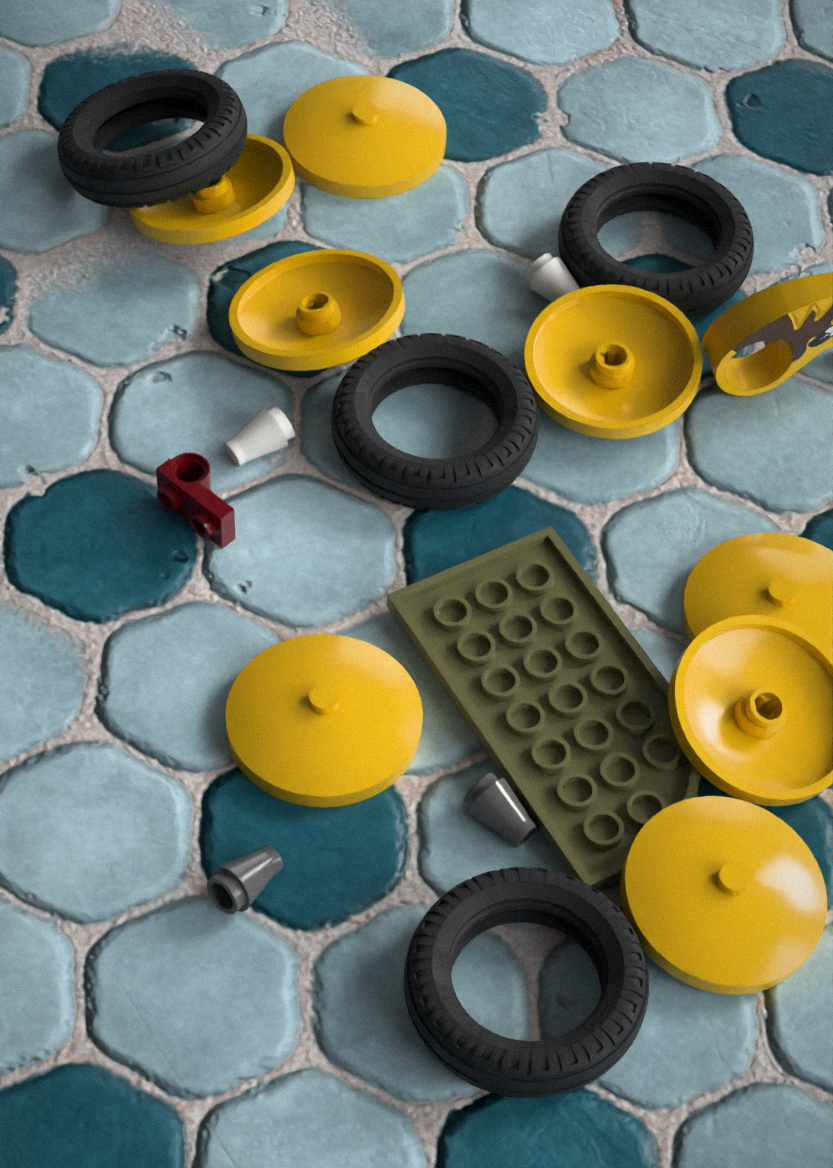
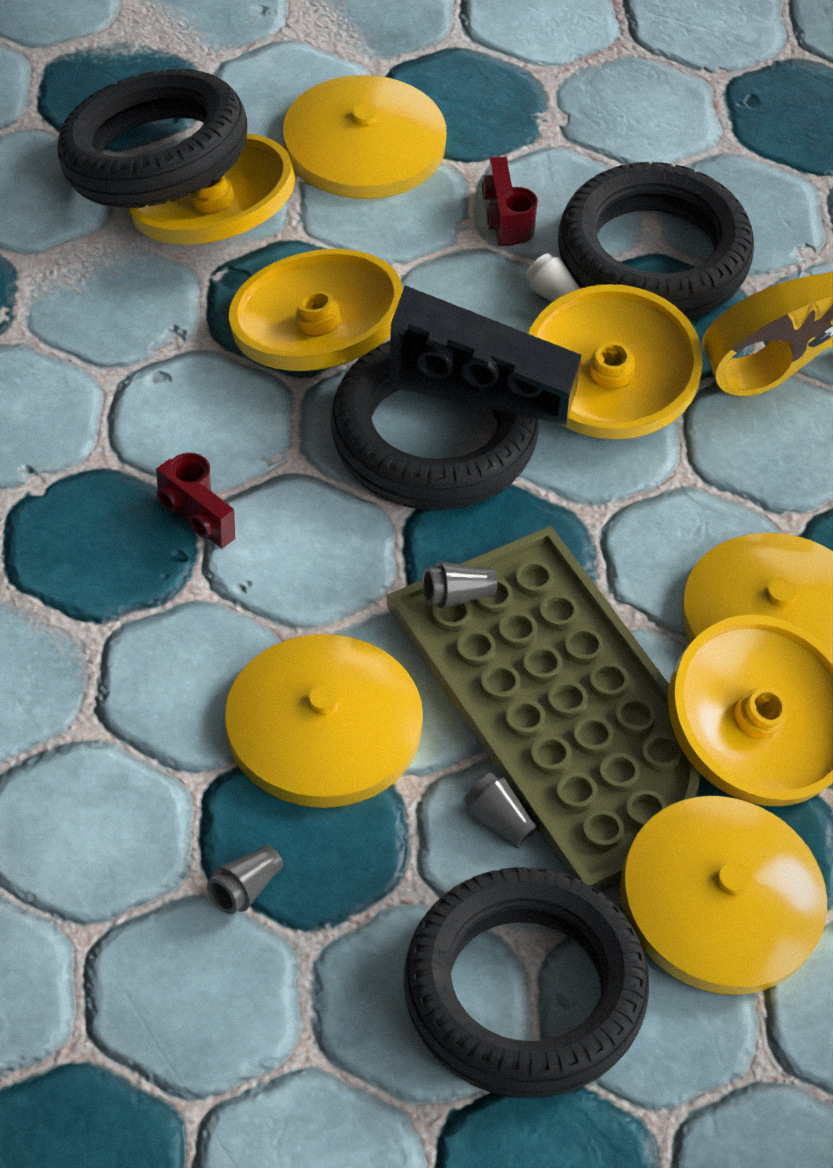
white cone [224,406,295,467] -> none
none -> black wedge [389,285,582,425]
none -> dark grey cone [423,561,497,609]
none -> dark red plate [481,157,538,247]

